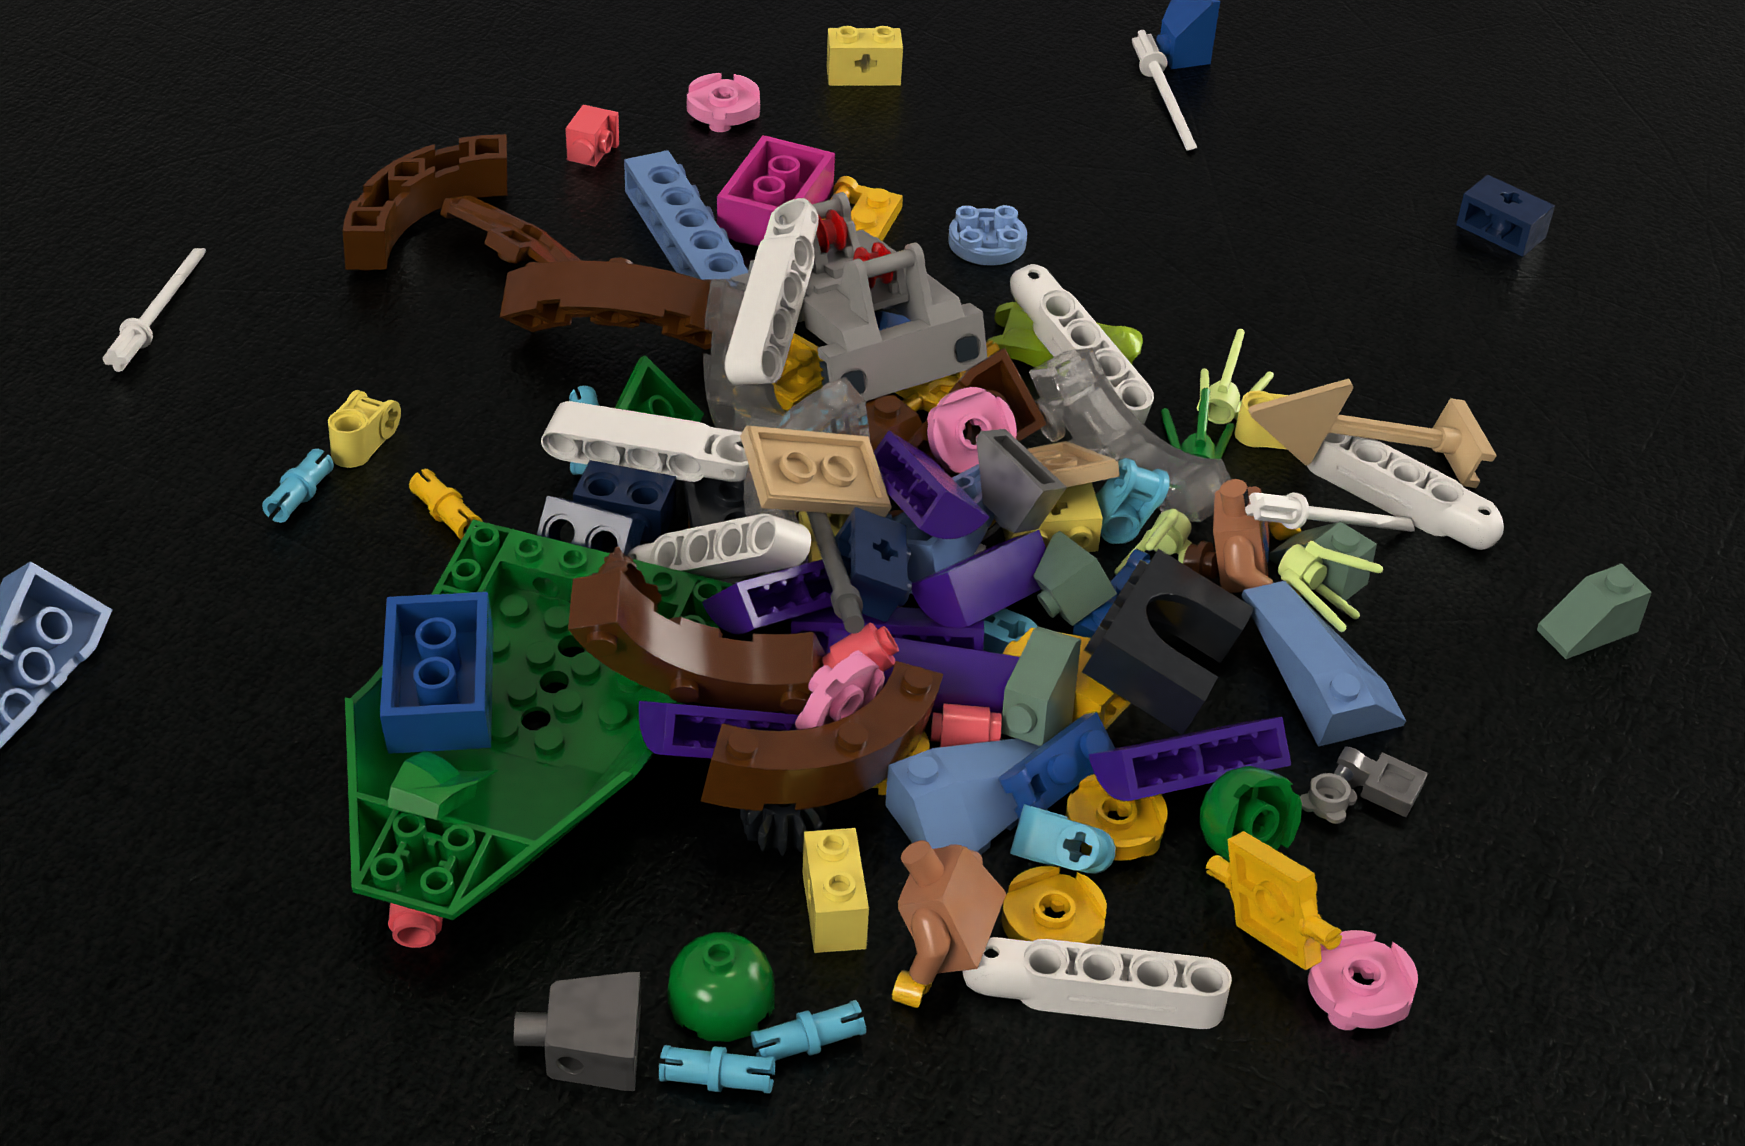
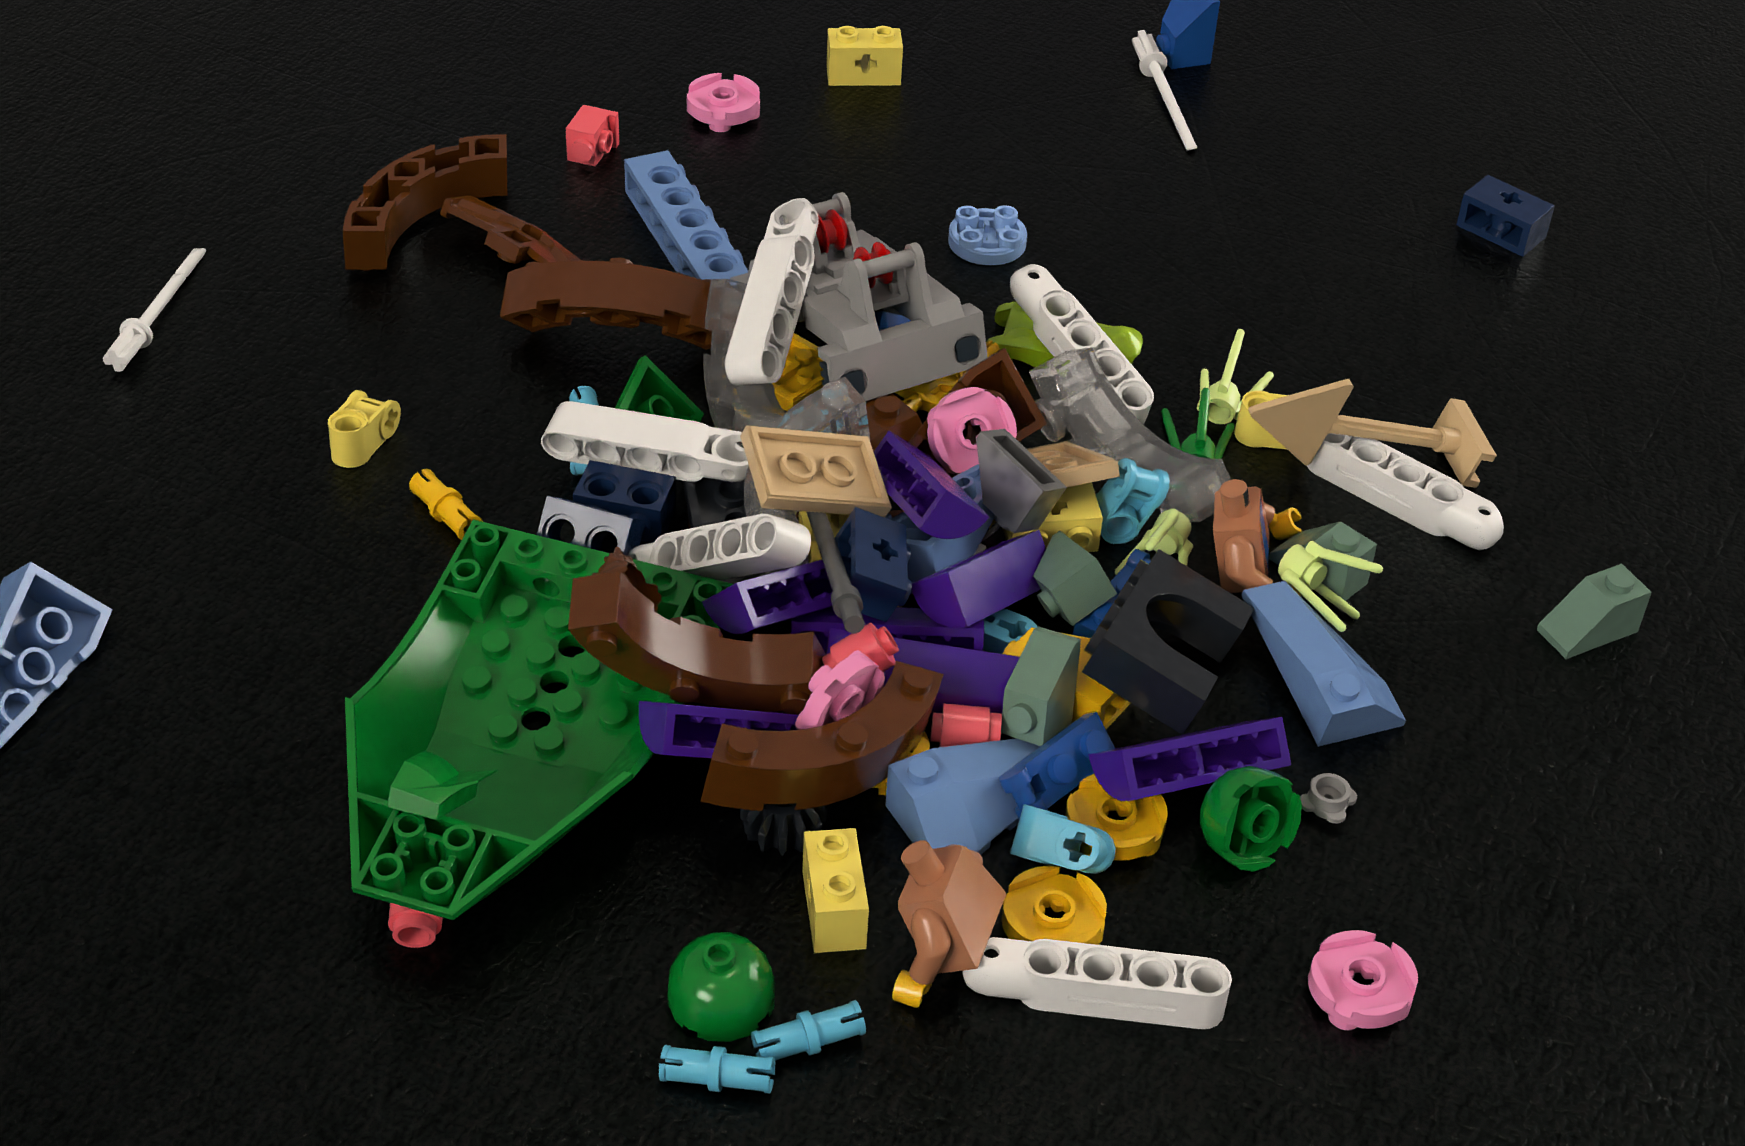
medium azure pin [262,449,334,523] -> none
blue brick [380,592,494,754] -> none
flat silver torso [514,972,641,1091] -> none
dark pink brick [717,135,835,246] -> none
yellow plate [822,176,903,241] -> none
reddish brown plate [1183,541,1219,580] -> none
yellow plate [1206,831,1342,970] -> none
white piece [1245,492,1415,532] -> none
flat silver plate [1334,747,1428,817] -> none

